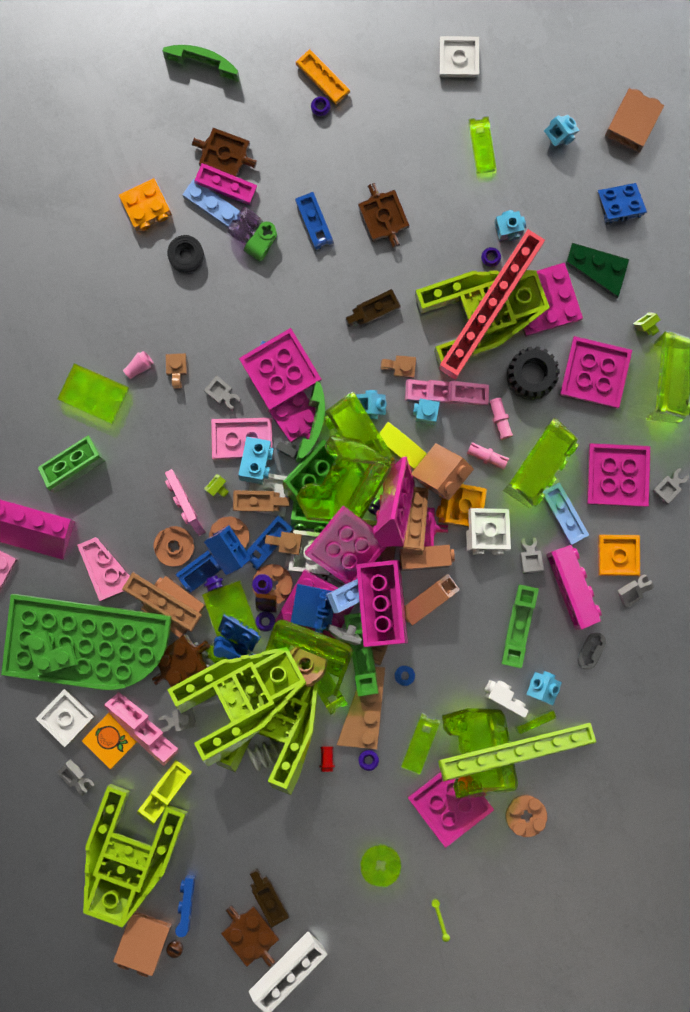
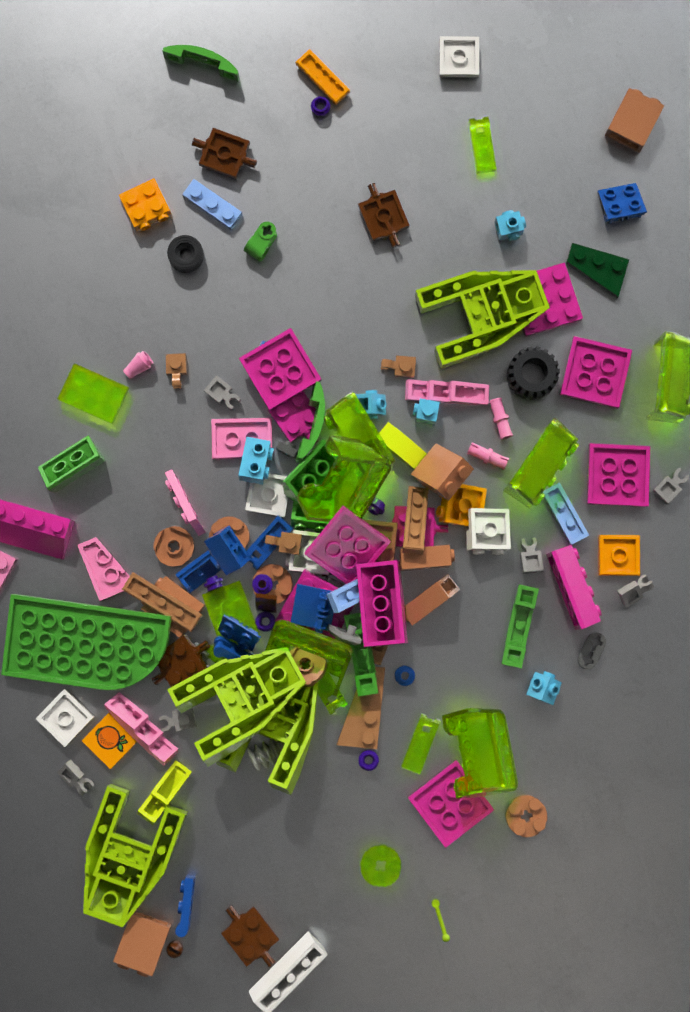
bright green plate [26,630,78,676] -> none
dark pink plate [194,163,257,205] -> none
lime tile [204,474,229,497] -> none
clear purple wheel [226,207,263,245] -> none
medium nougat hinge [233,490,290,512] -> none
dark brown hinge [250,868,290,928] -> none
blue plate [295,192,334,251] -> none
red pin [319,747,335,772] -> none
dark brown hinge [346,289,401,327] -> none
dark pink slope [373,457,415,547] -> none
lime tile [438,723,596,782] -> none
coral brick [439,229,545,380] -> none
dark purple plate [481,247,501,267] -> none
white plate [484,680,529,718] -> none
clear neon green tile [514,710,557,734] -> none
medium azure brick [544,115,580,146] -> none
lime tile [633,312,661,336] -> none

